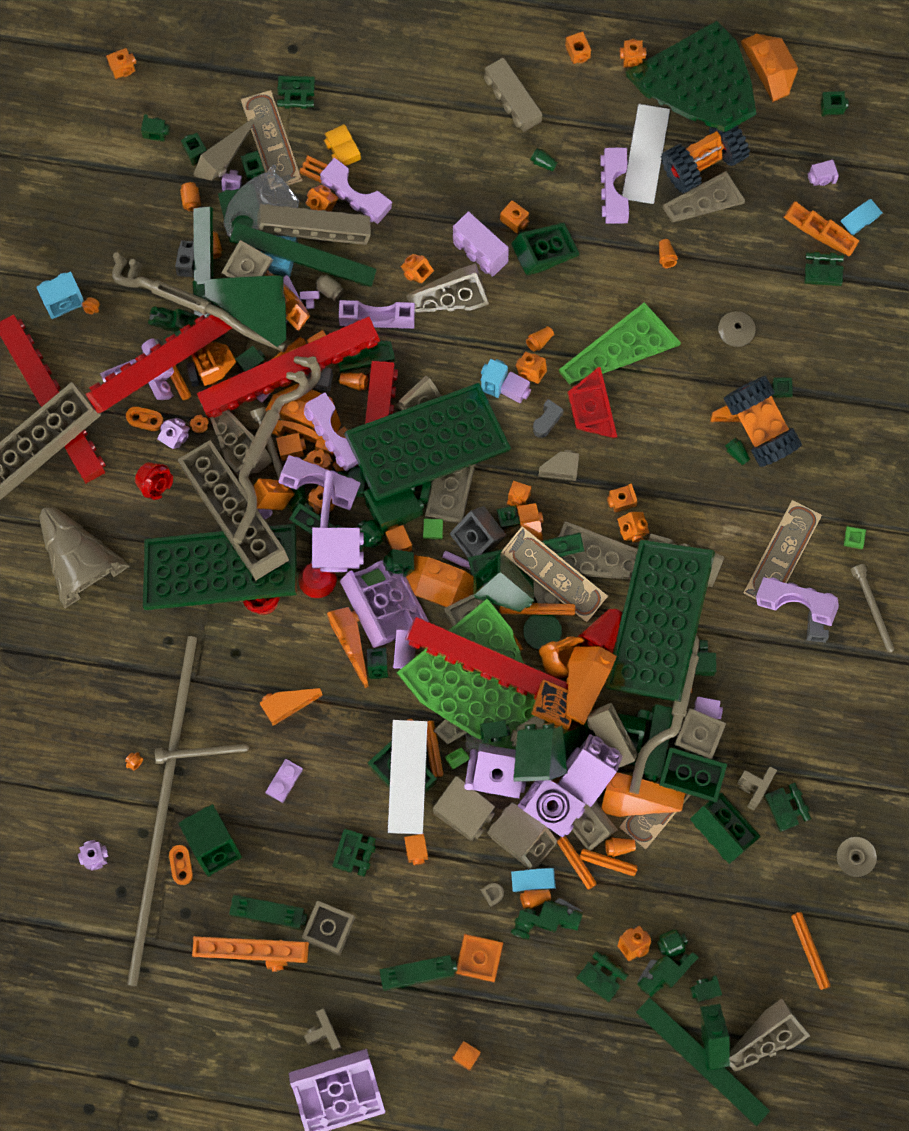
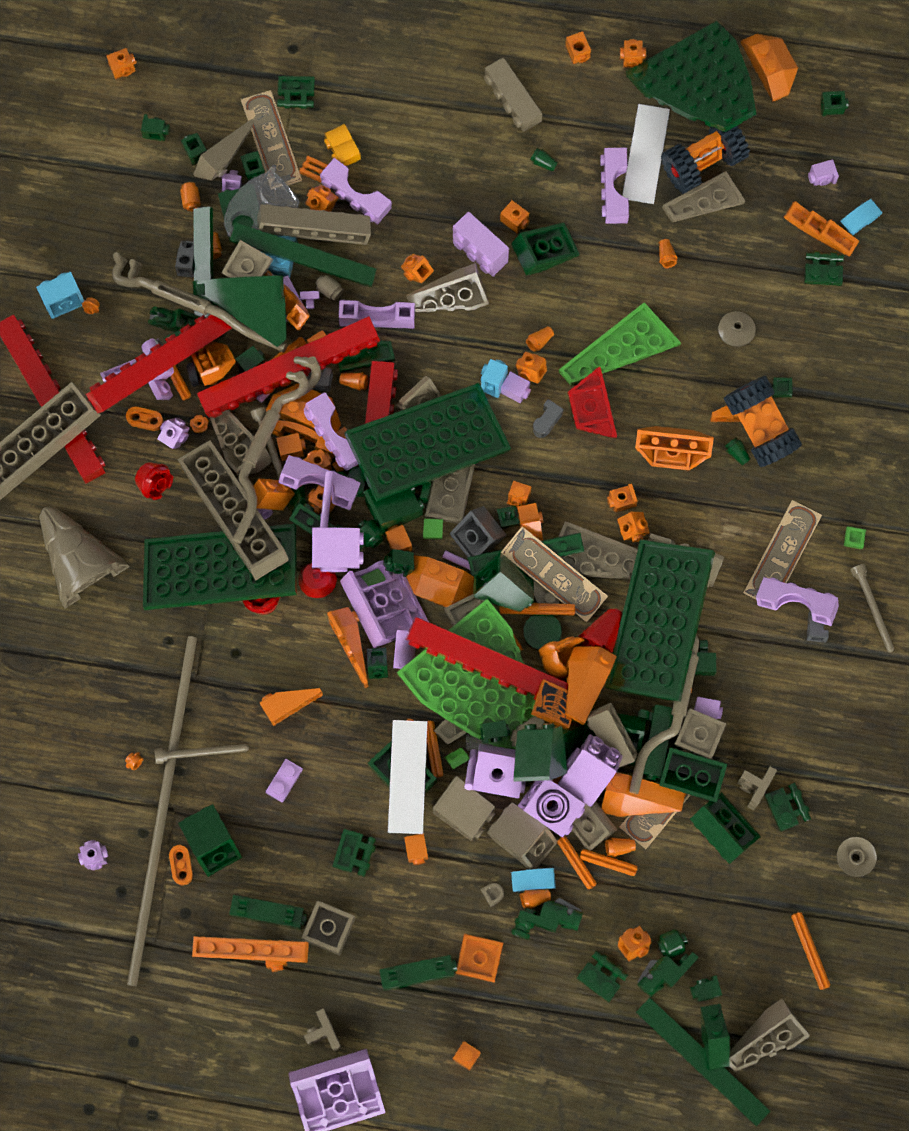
dark tan slope [538,450,579,481] -> none
none -> orange wedge [635,426,714,471]

